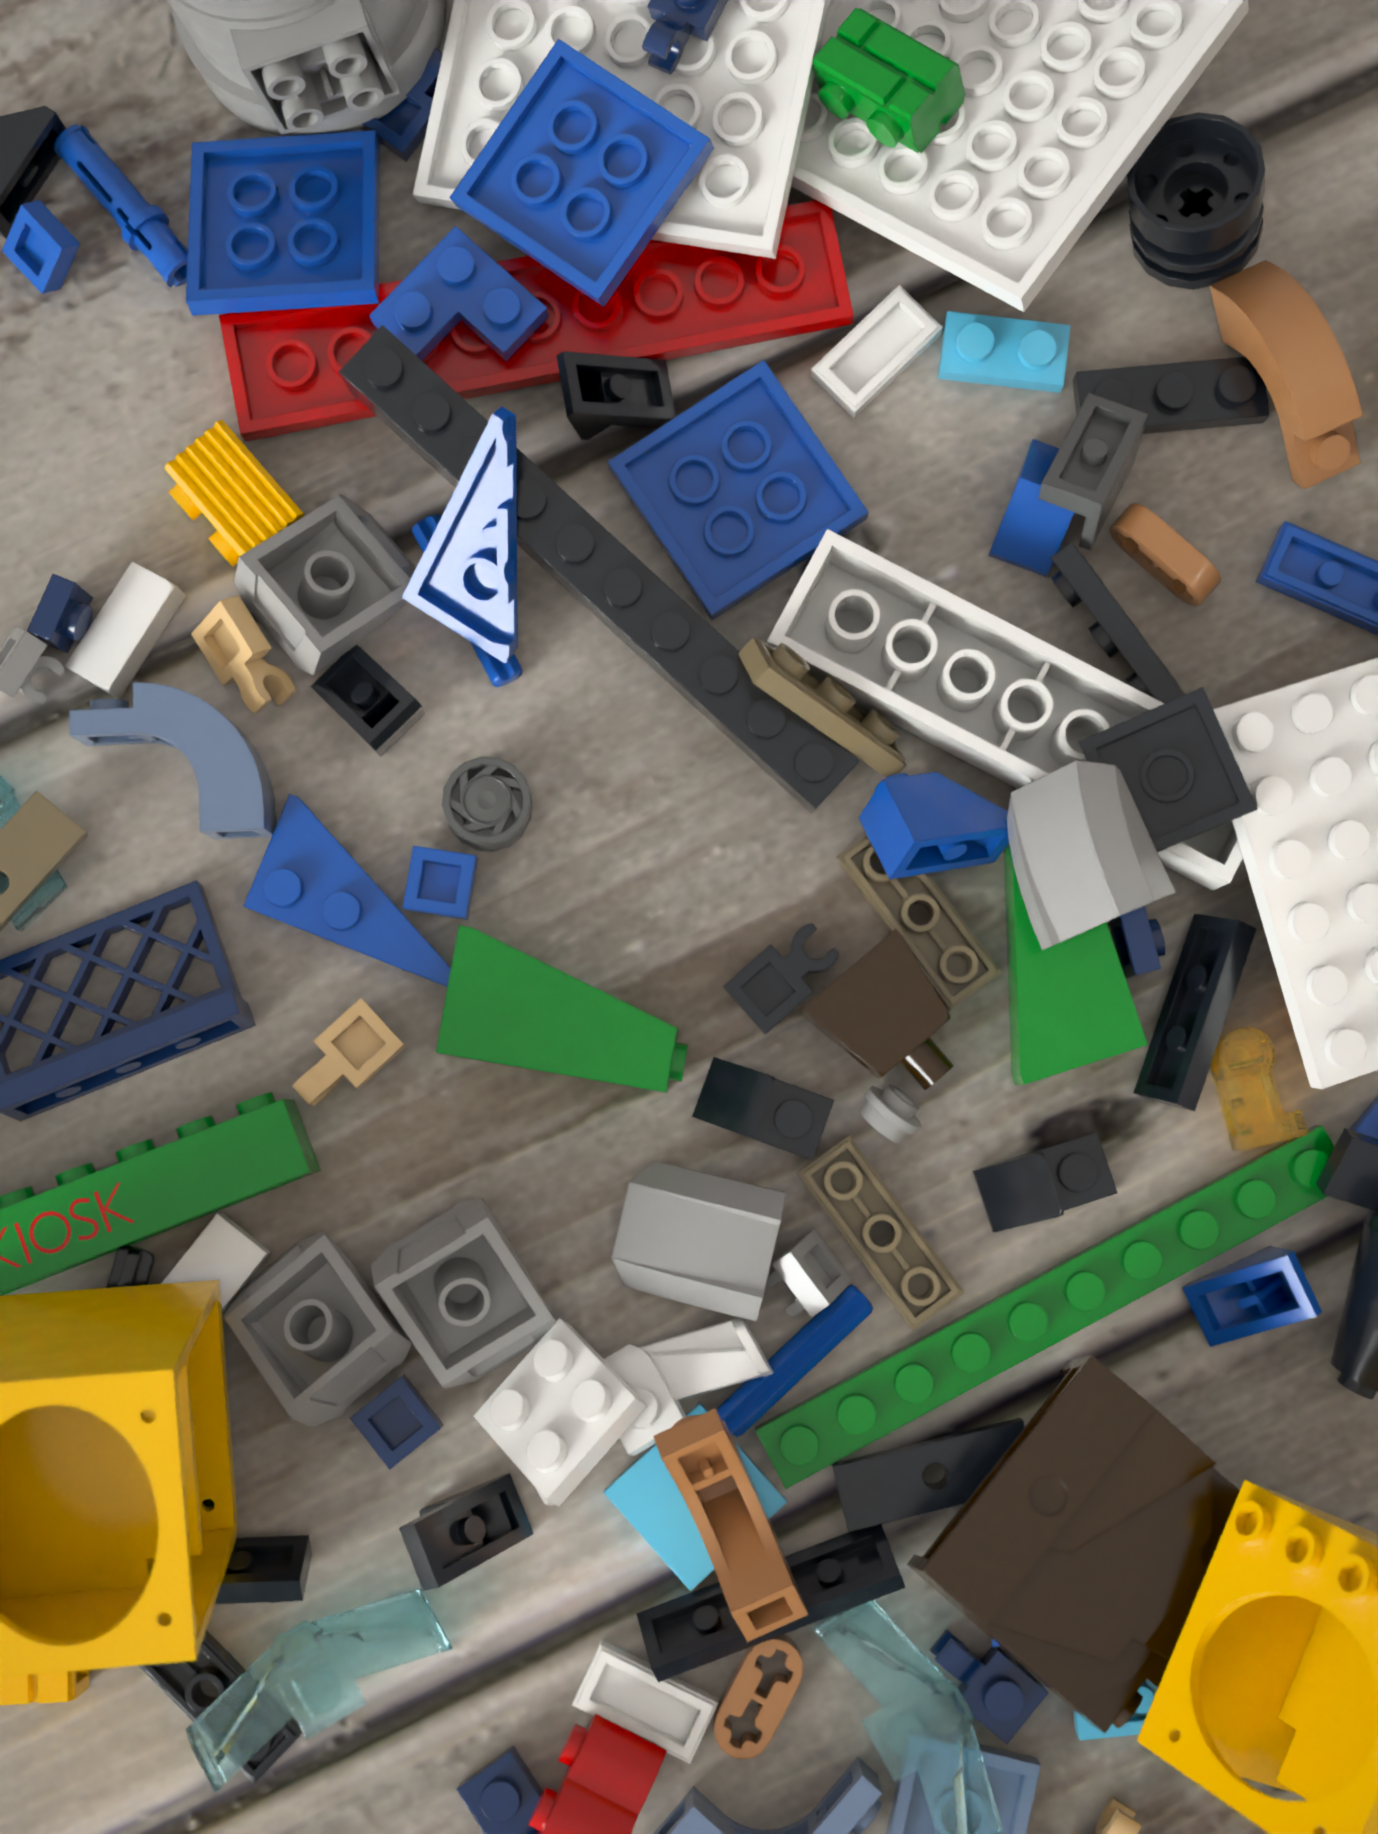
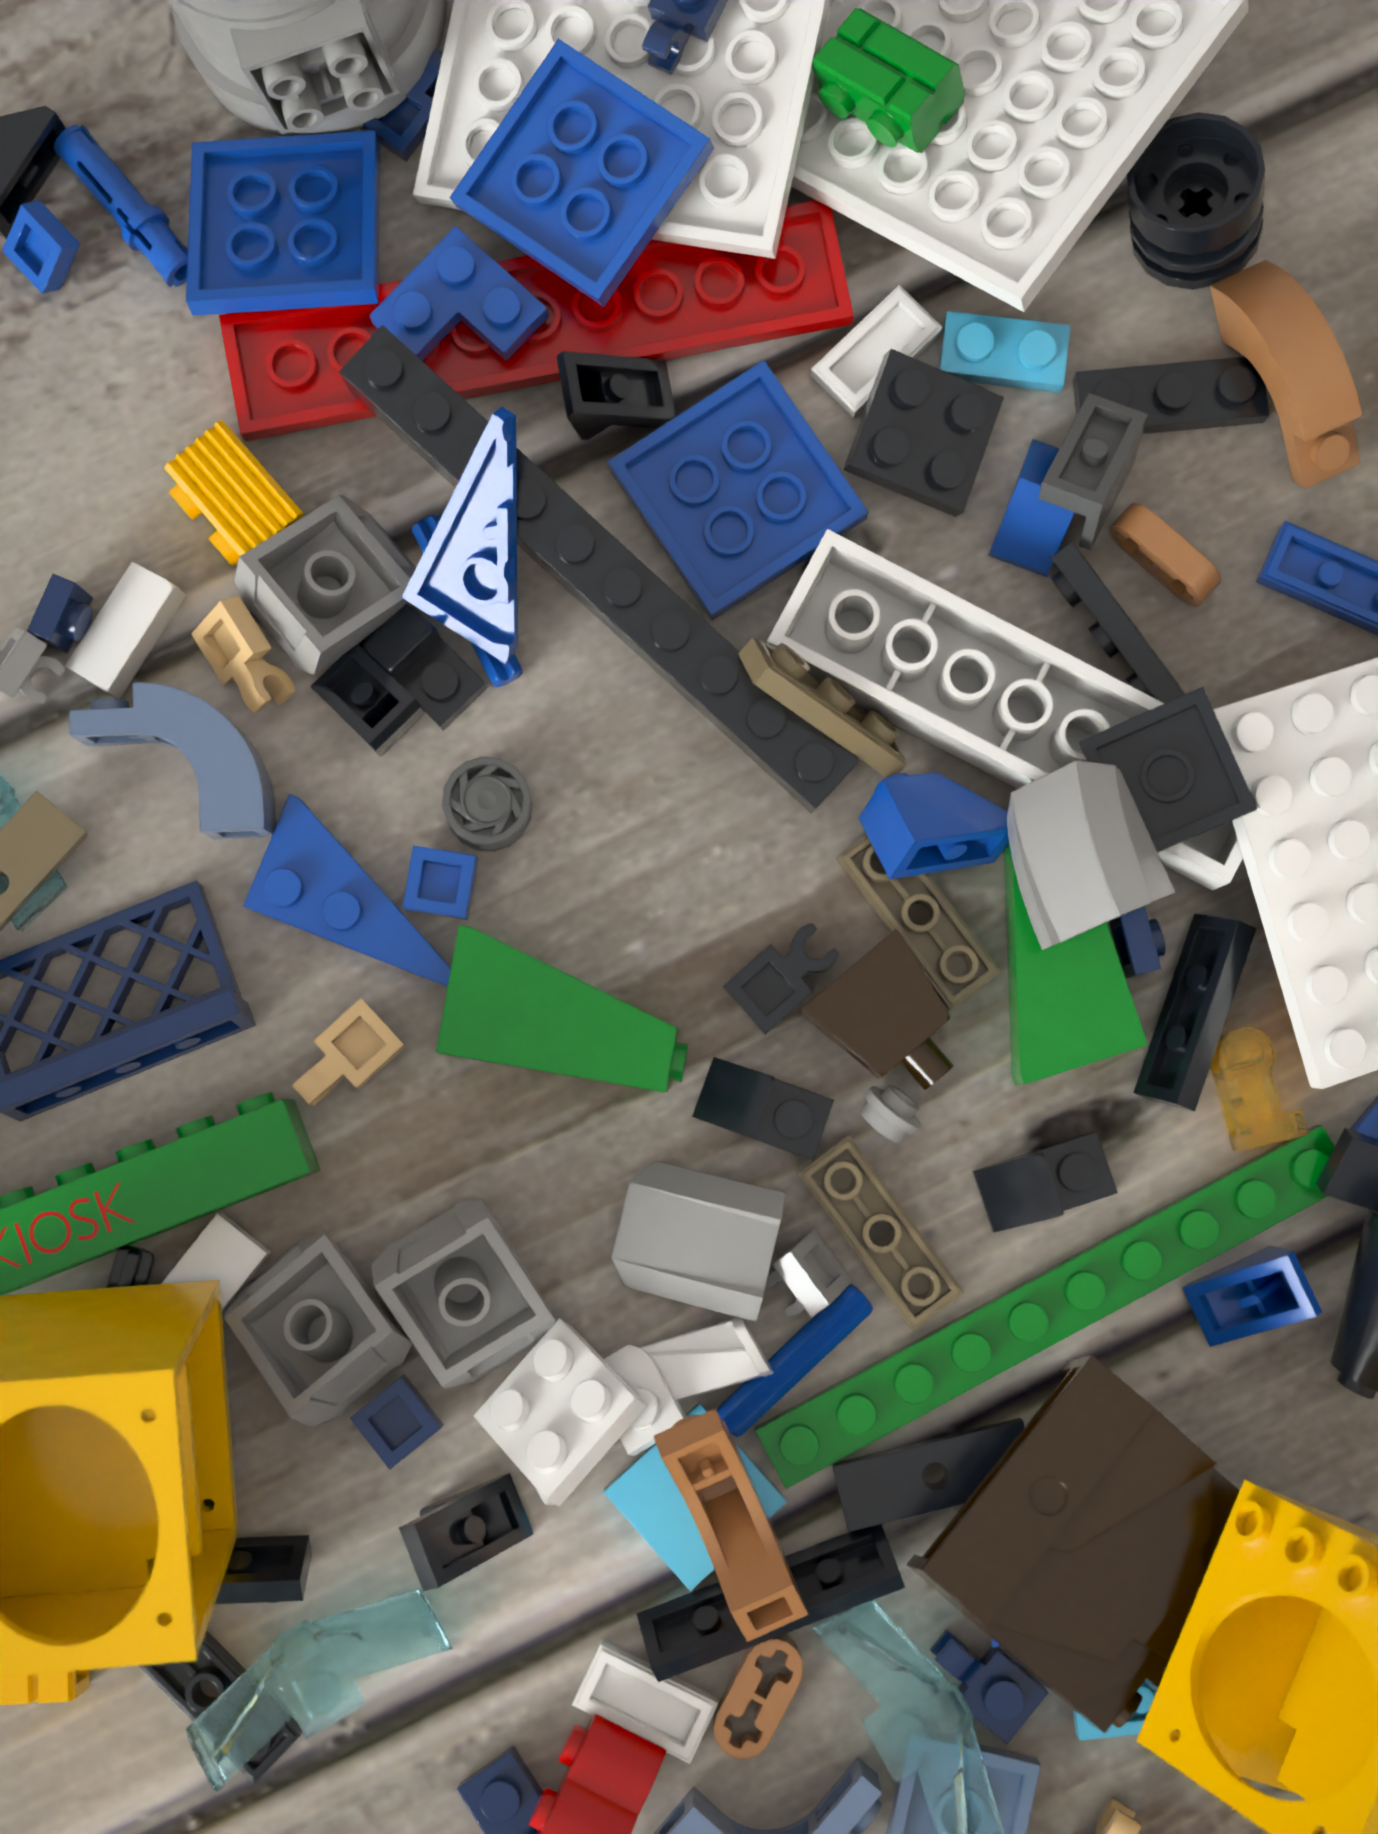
none -> black slope [358,604,488,731]
none -> black plate [843,348,1004,517]

